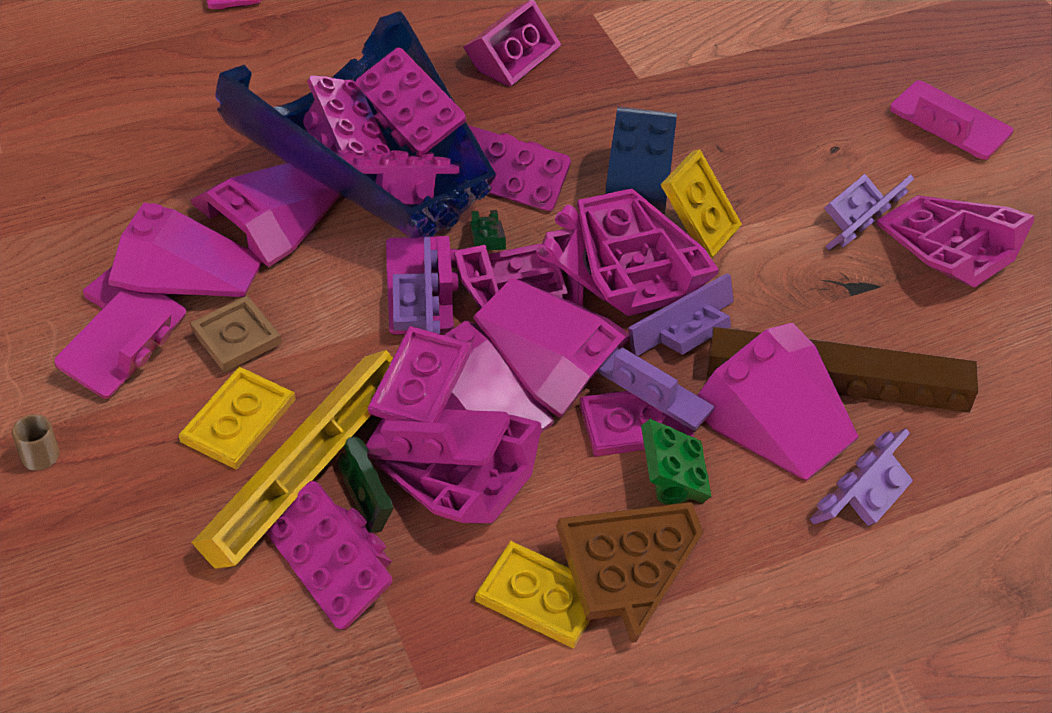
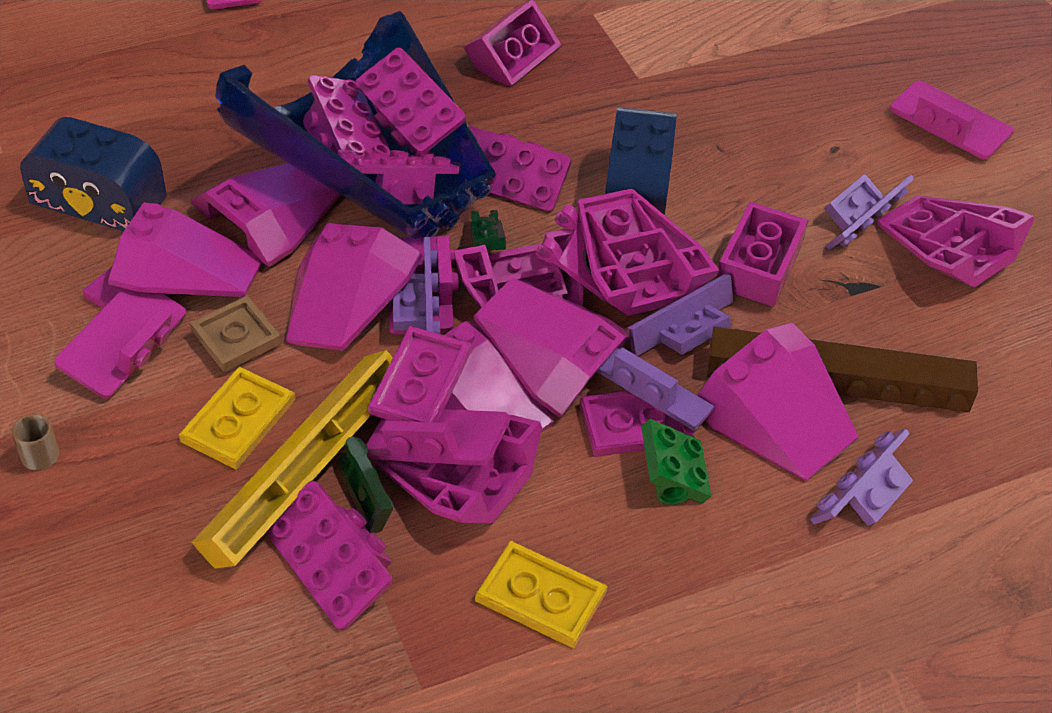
dark orange wing [556,502,704,643] -> none
yellow tile [660,149,742,259] -> none
none -> dark blue brick [20,117,167,231]
none -> dark pink wedge [286,223,422,351]
none -> dark pink brick [716,201,808,307]

